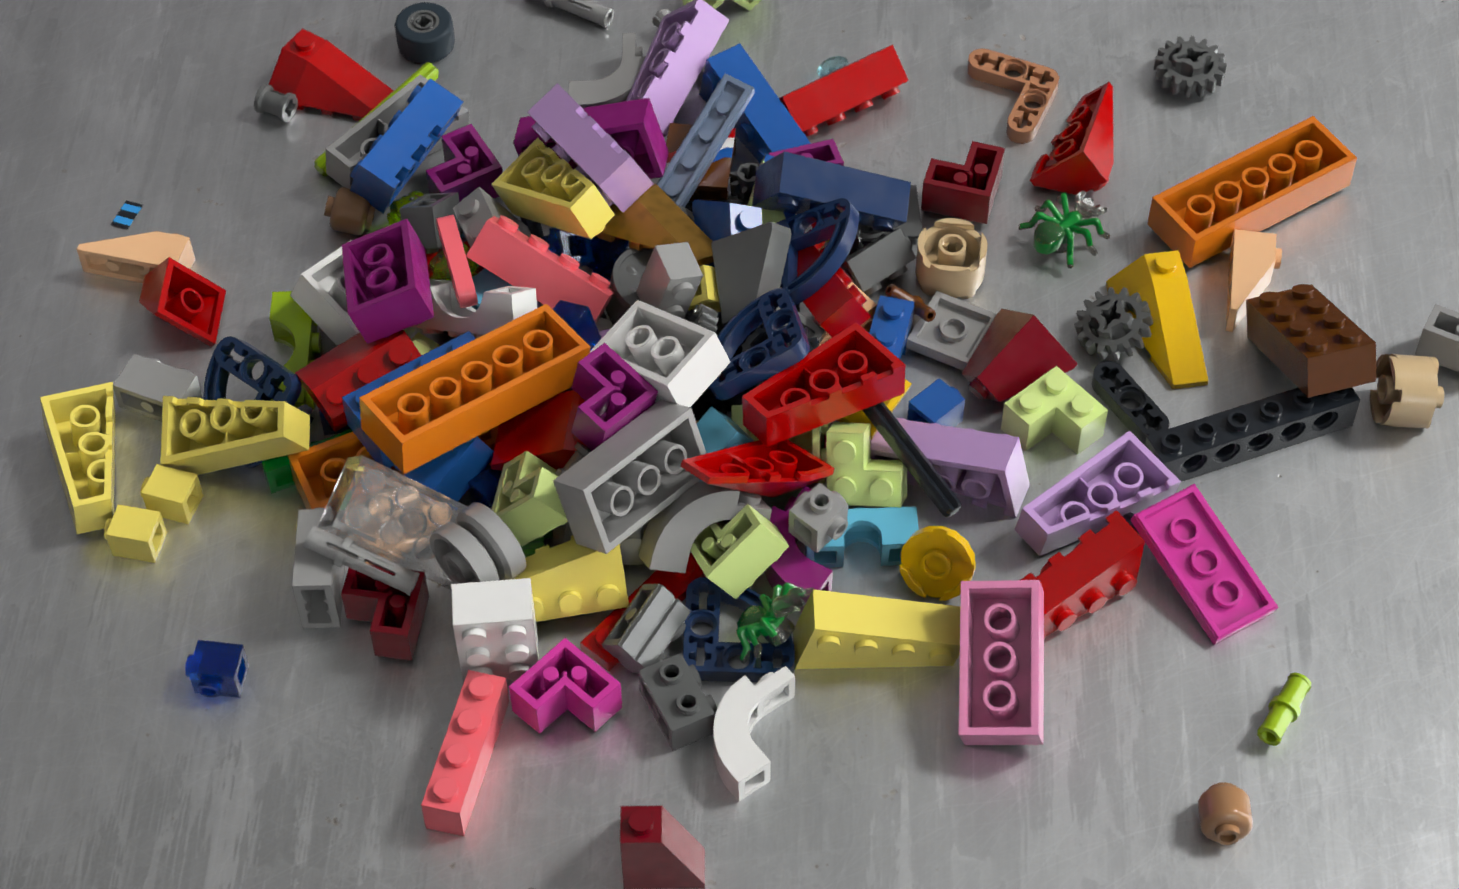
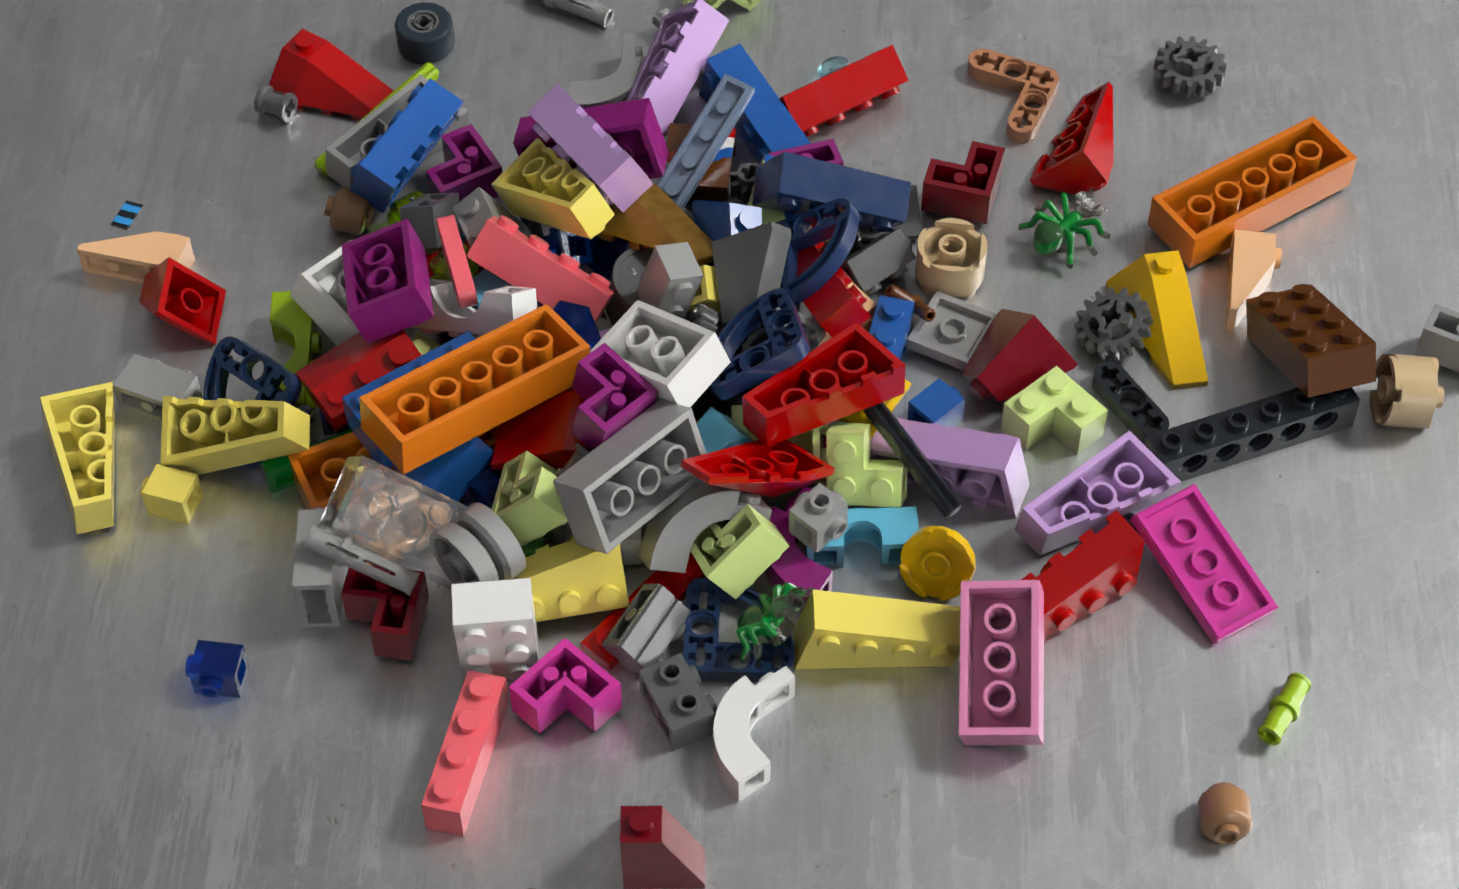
light yellow brick [104,504,167,563] -> none

